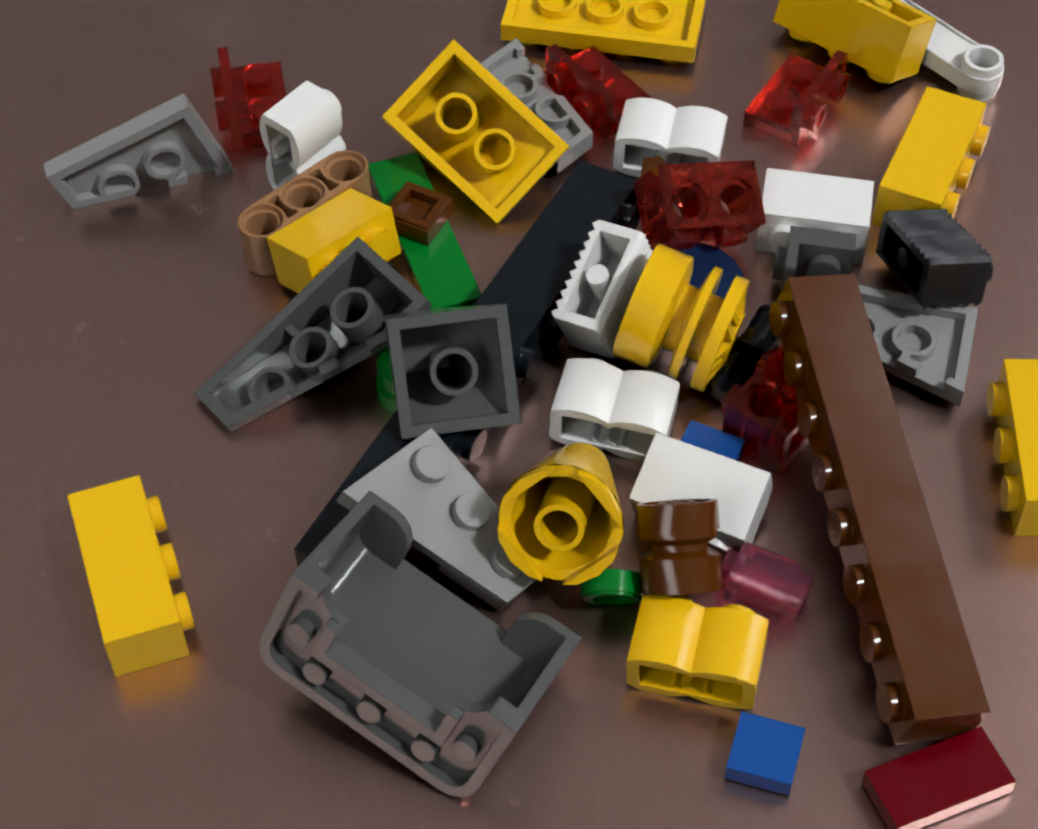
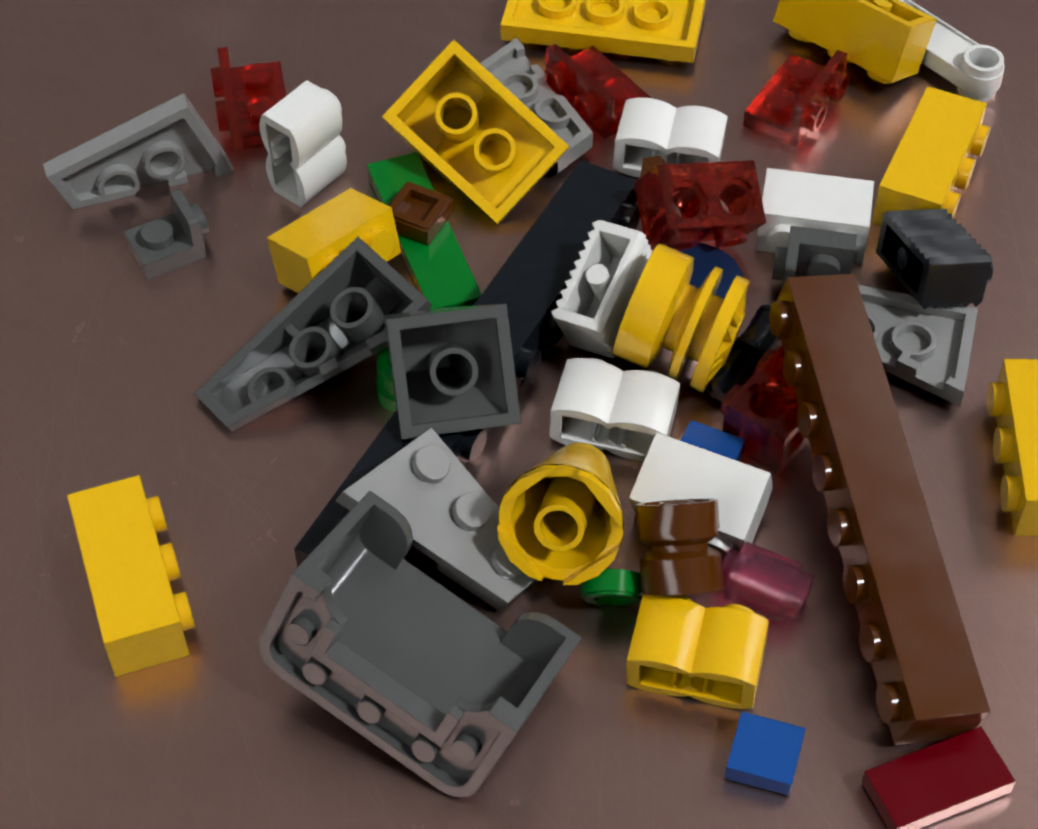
medium nougat beam [237,150,373,276] -> none
none -> dark grey bracket [124,188,209,280]

